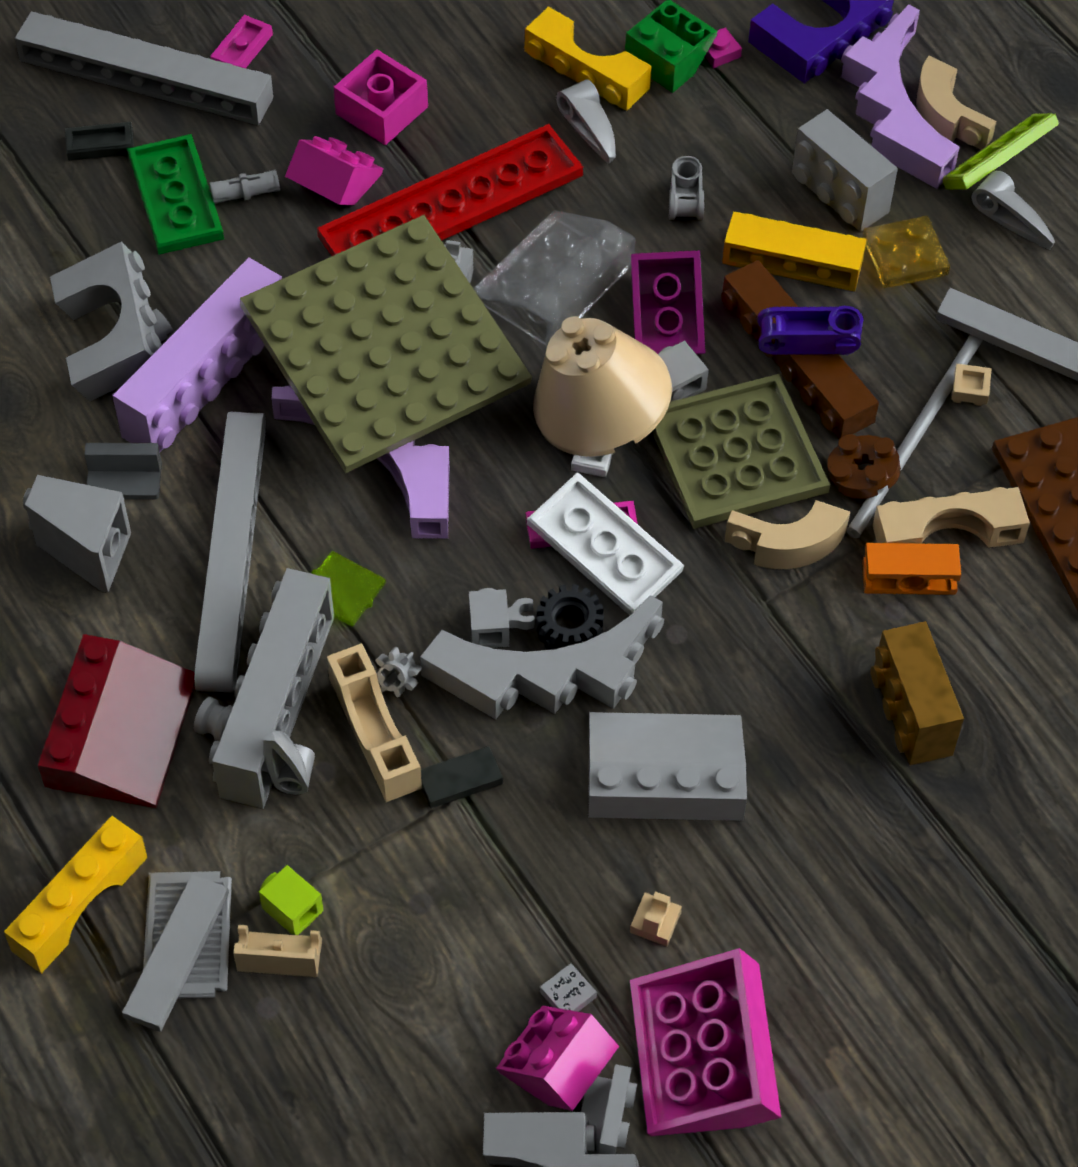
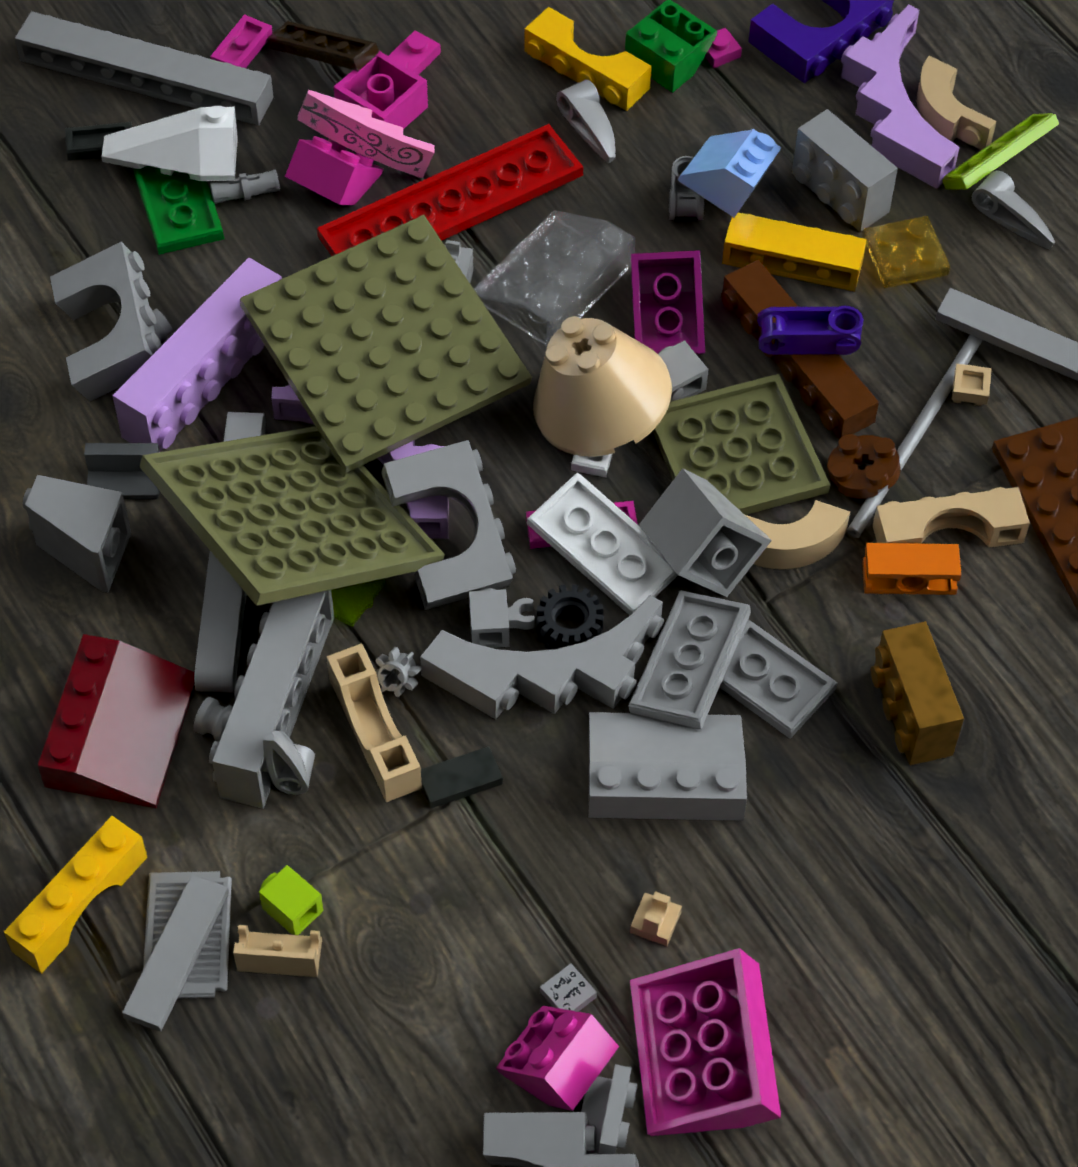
none -> white wedge [102,106,238,181]
none -> olive plate [140,426,445,606]
none -> dark brown tile [267,21,379,71]
none -> bright pink slope [297,90,434,178]
none -> light grey arch [382,440,516,610]
none -> dark pink plate [388,30,441,75]
none -> light grey tile [628,590,751,729]
none -> light grey slope [639,468,772,597]
none -> light blue slope [678,129,781,217]
none -> light grey tile [719,619,838,739]

